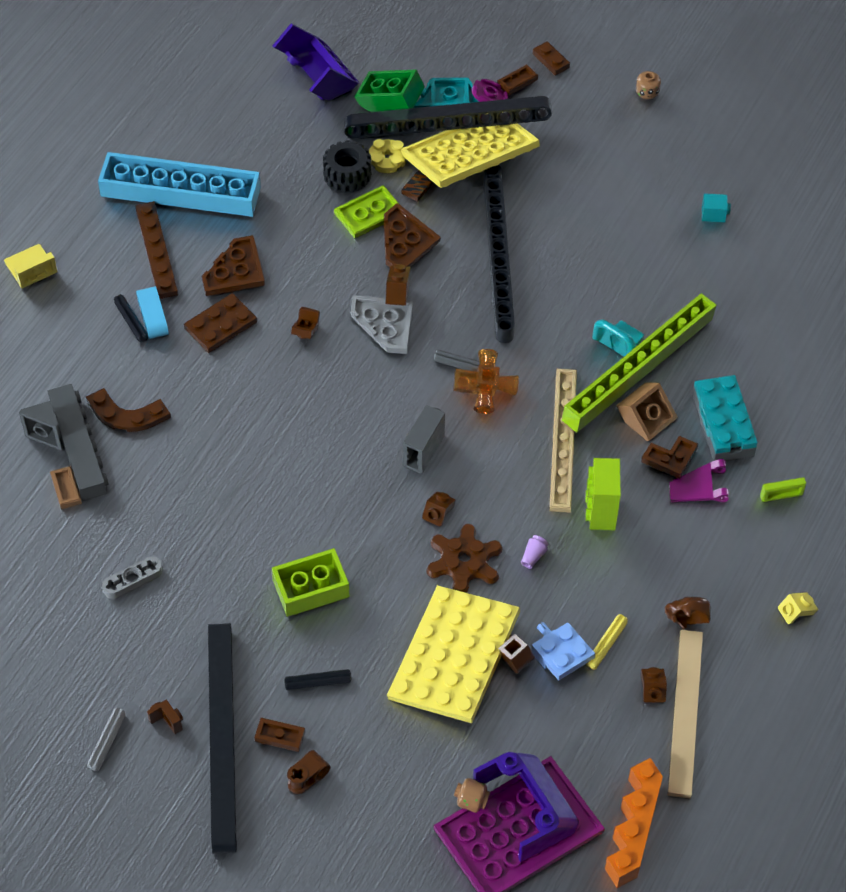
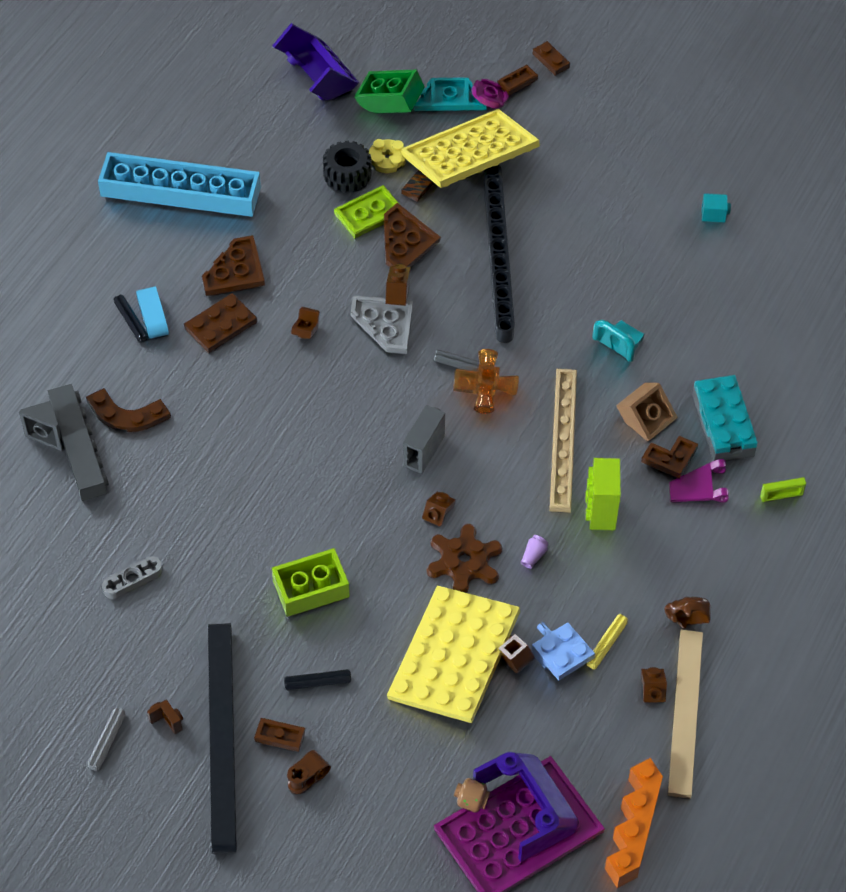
light yellow bracket [4,244,58,289] -> none
medium nougat tile [50,466,82,509] -> none
reddish brown plate [135,201,178,299] -> none
black beam [344,96,552,139] -> none
lime brick [562,293,717,433] -> none
medium nougat head [636,71,661,99] -> none
light yellow bracket [778,592,819,624] -> none

